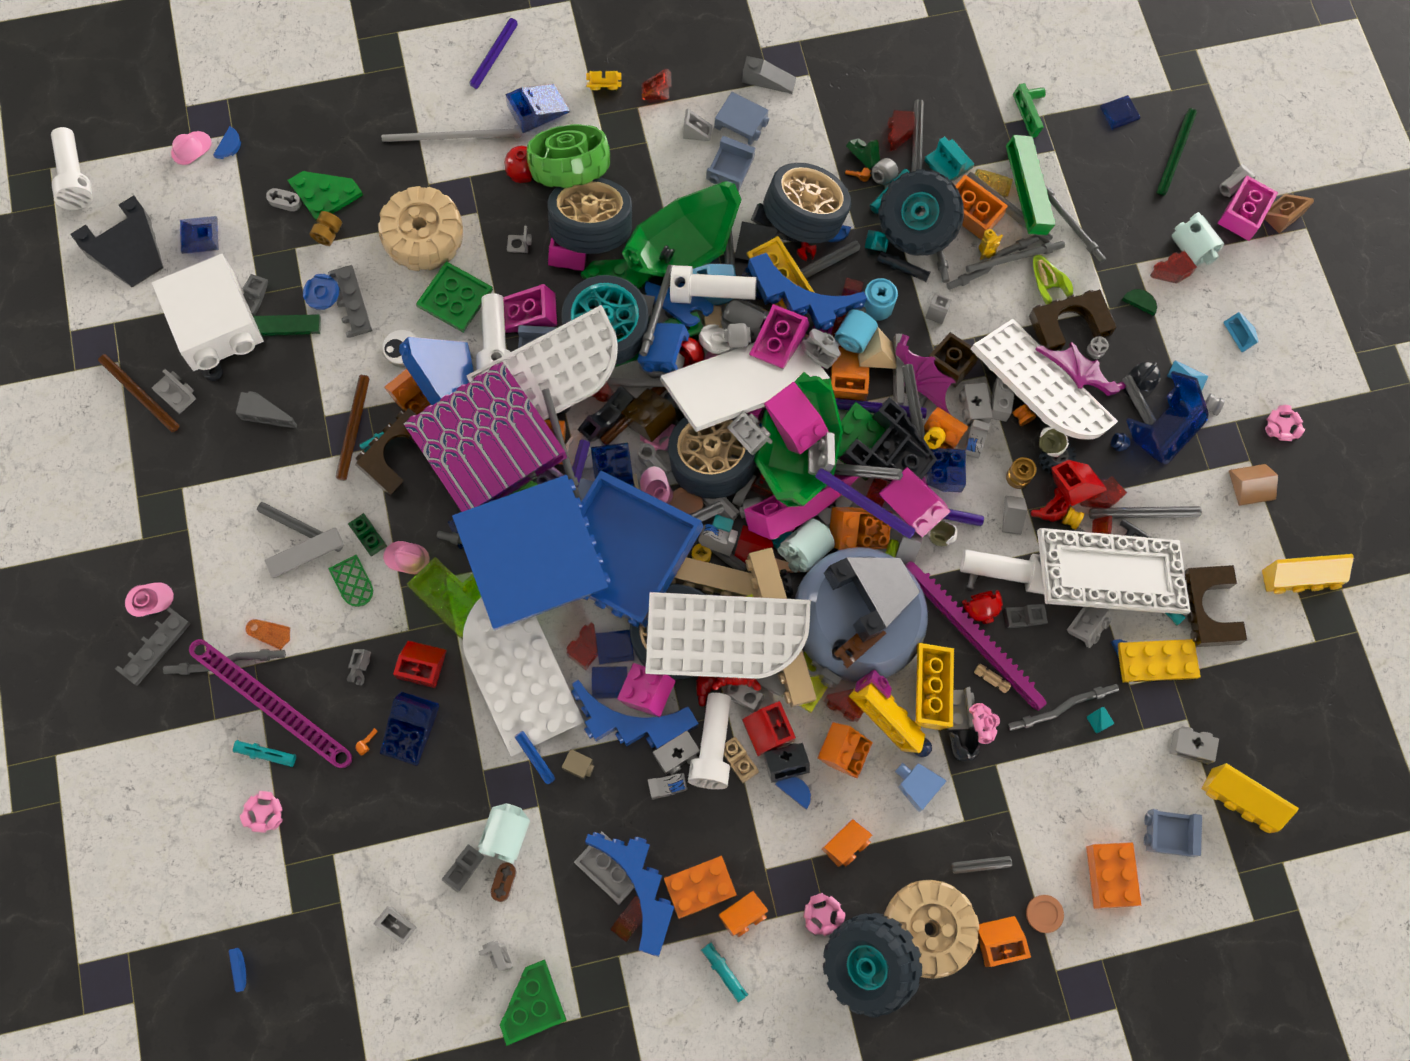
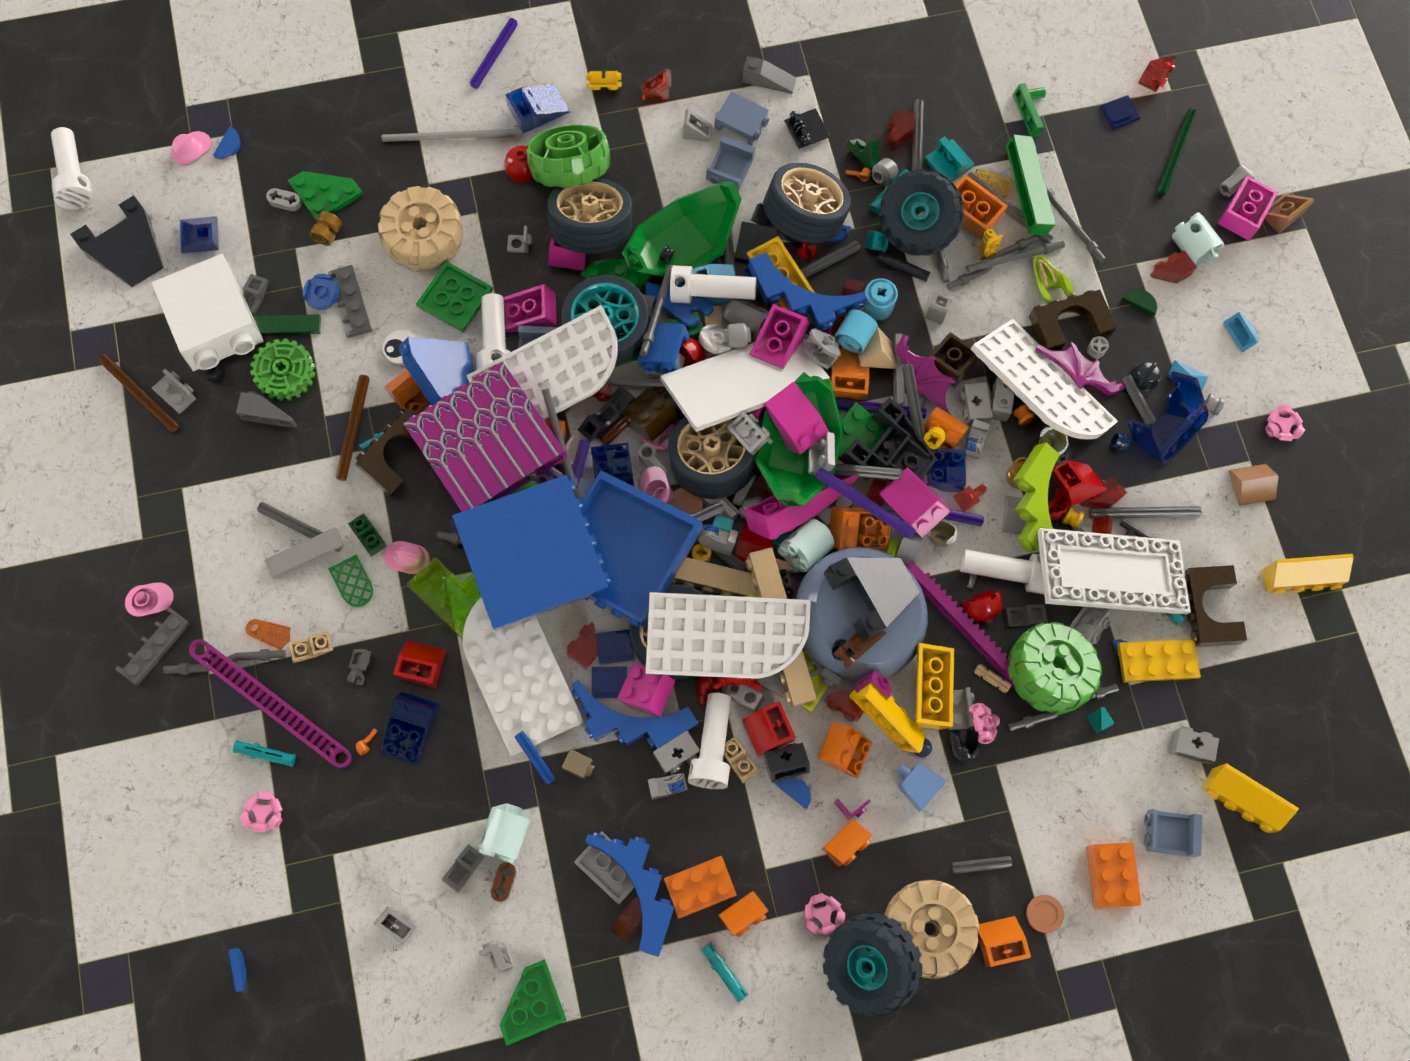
none -> bright green piece [250,339,315,401]
none -> tan slope [288,631,333,663]
none -> black hinge [784,108,830,149]
none -> magenta bracket [834,799,871,820]
none -> clear red plate [953,483,988,512]
none -> bright green wheel [1008,622,1102,714]
none -> lime arch [1013,443,1060,553]
none -> clear red slope [1138,56,1177,92]

